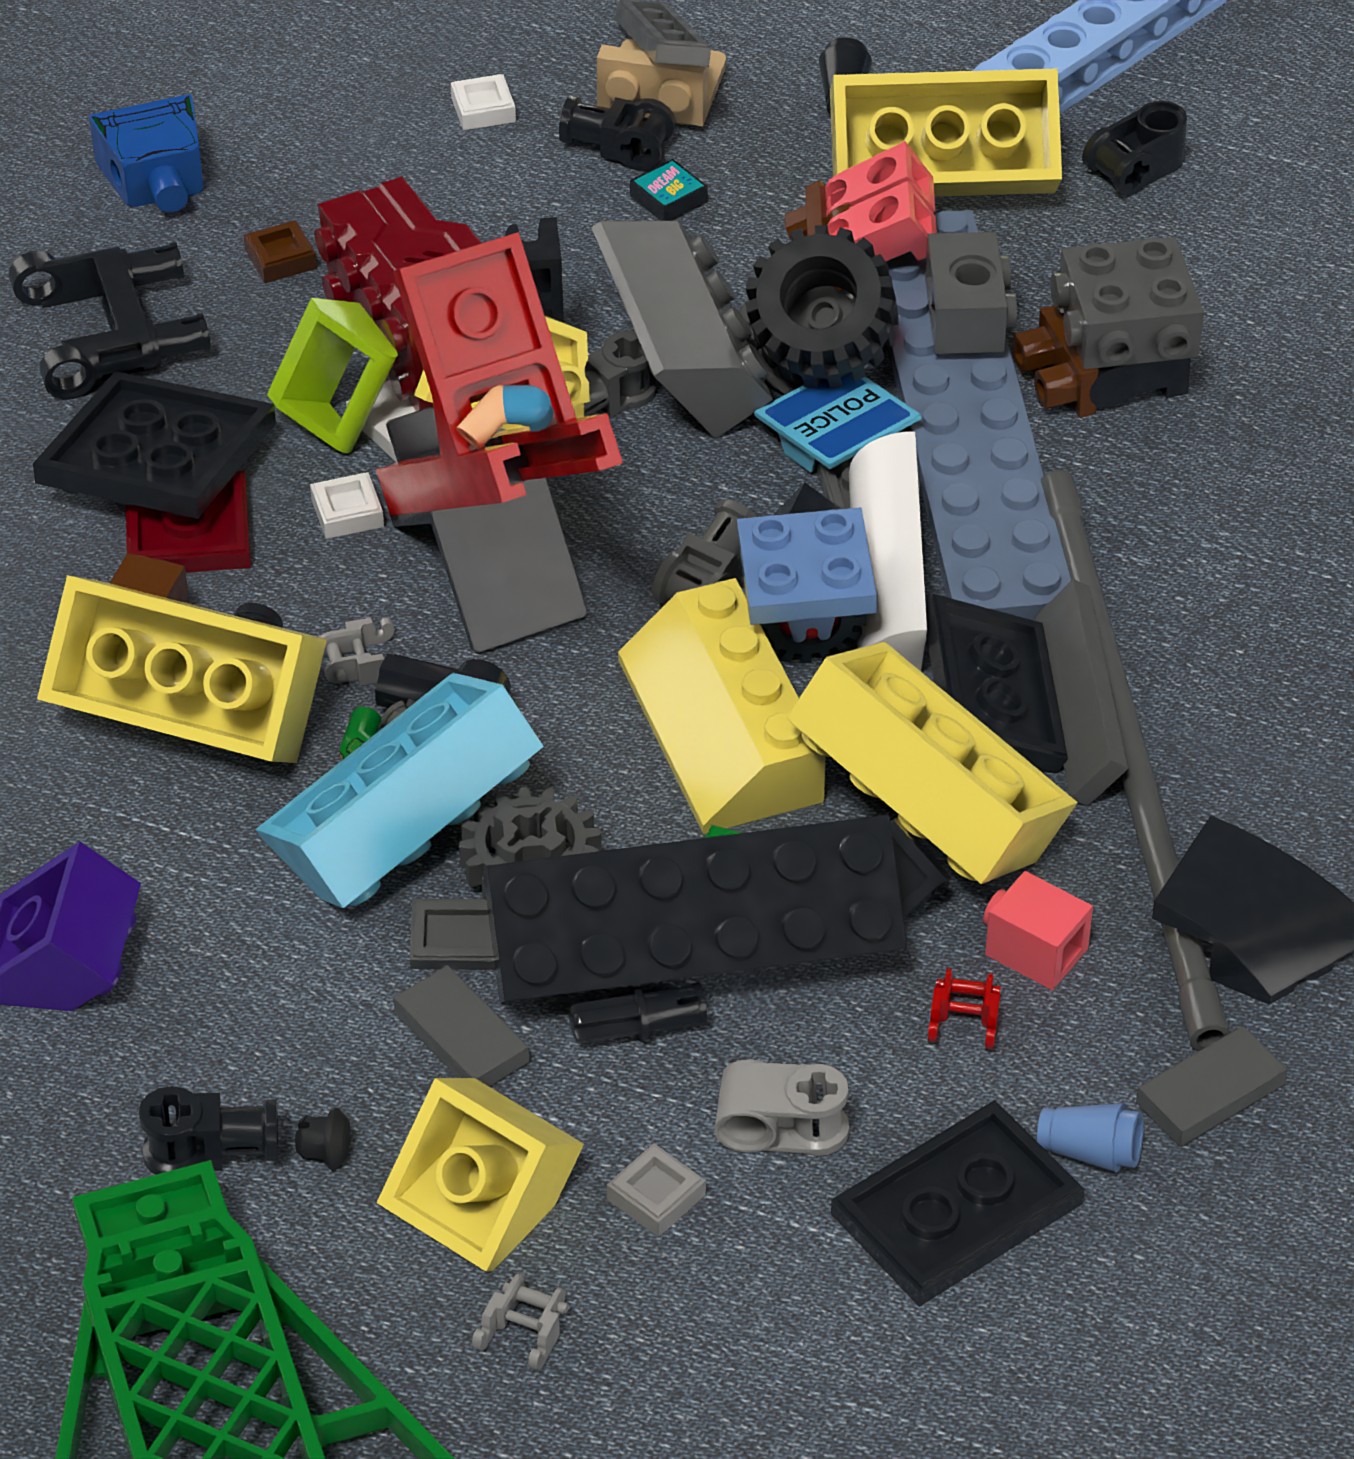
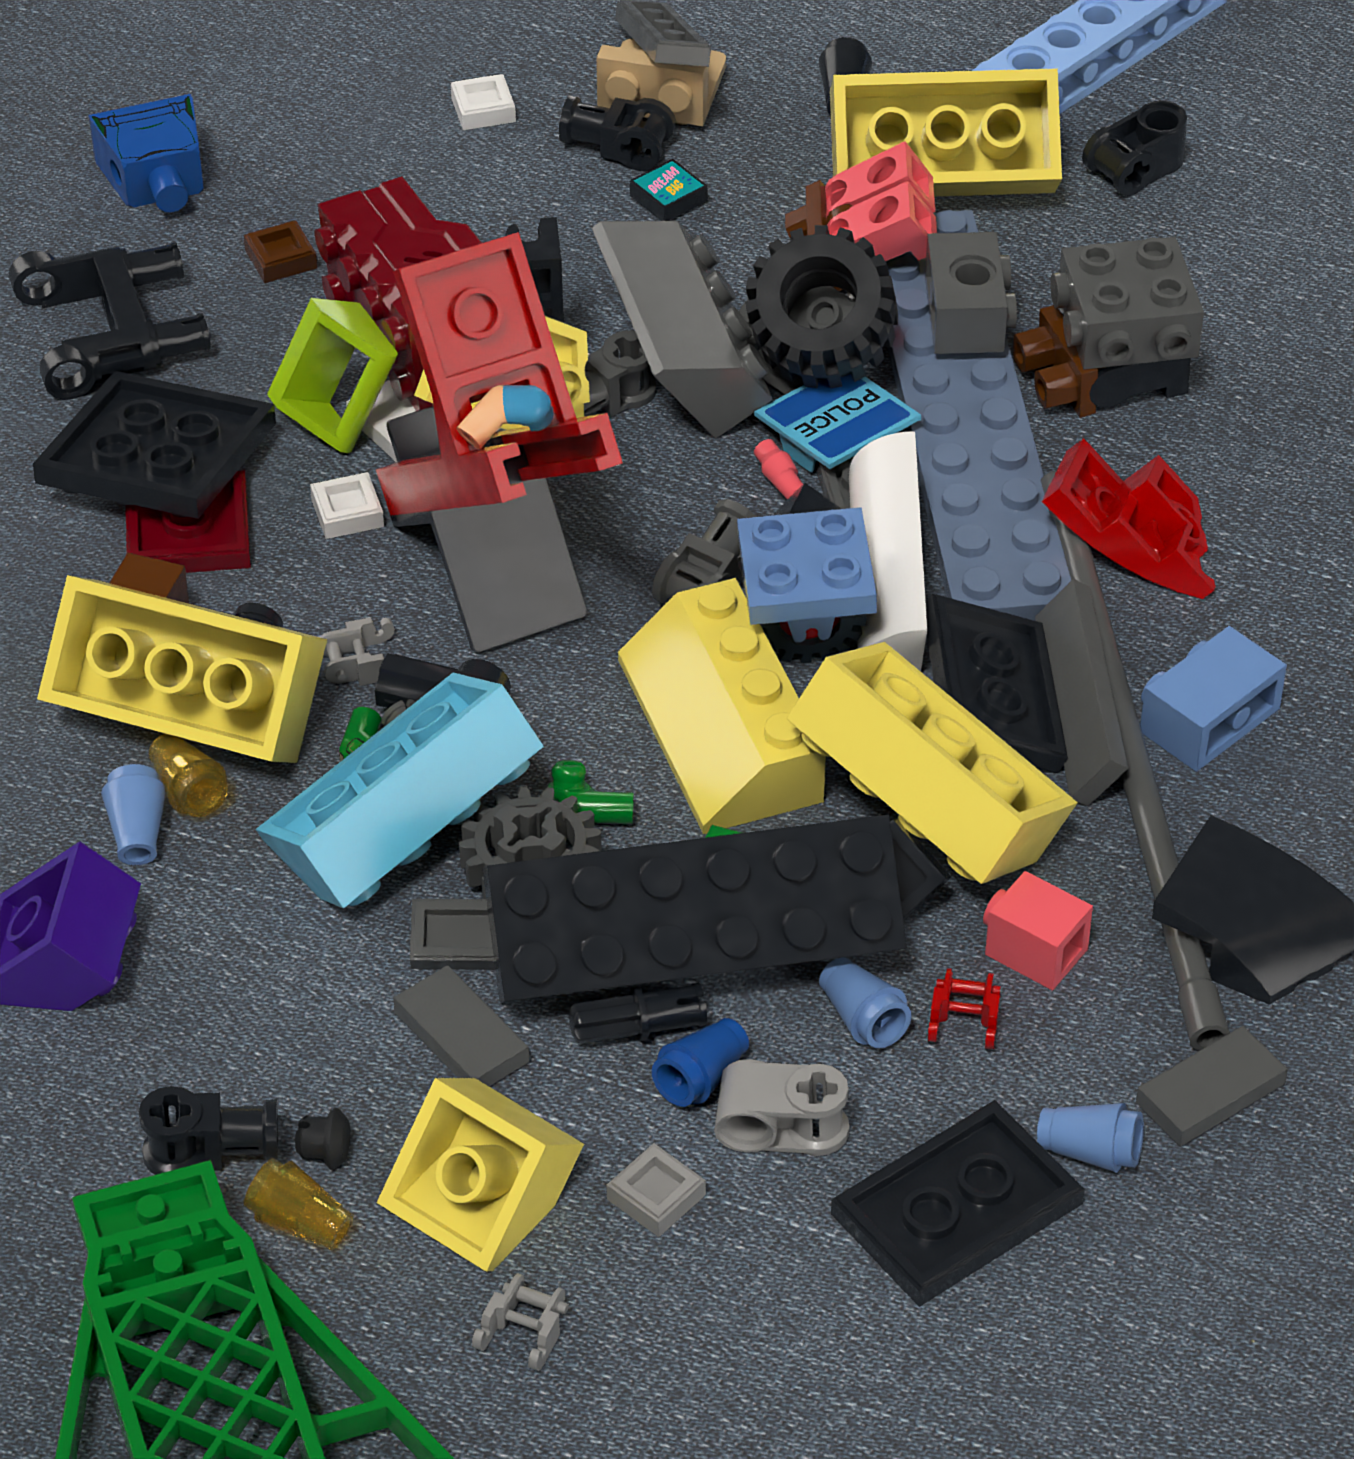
none -> medium blue cone [101,764,166,865]
none -> clear yellow cone [149,734,228,817]
none -> clear yellow cone [244,1158,354,1251]
none -> green arm [548,760,634,825]
none -> blue cone [652,1018,749,1107]
none -> coral piece [754,439,803,500]
none -> medium blue cone [819,957,911,1048]
none -> red slope [1041,438,1216,599]
none -> medium blue brick [1140,626,1287,772]

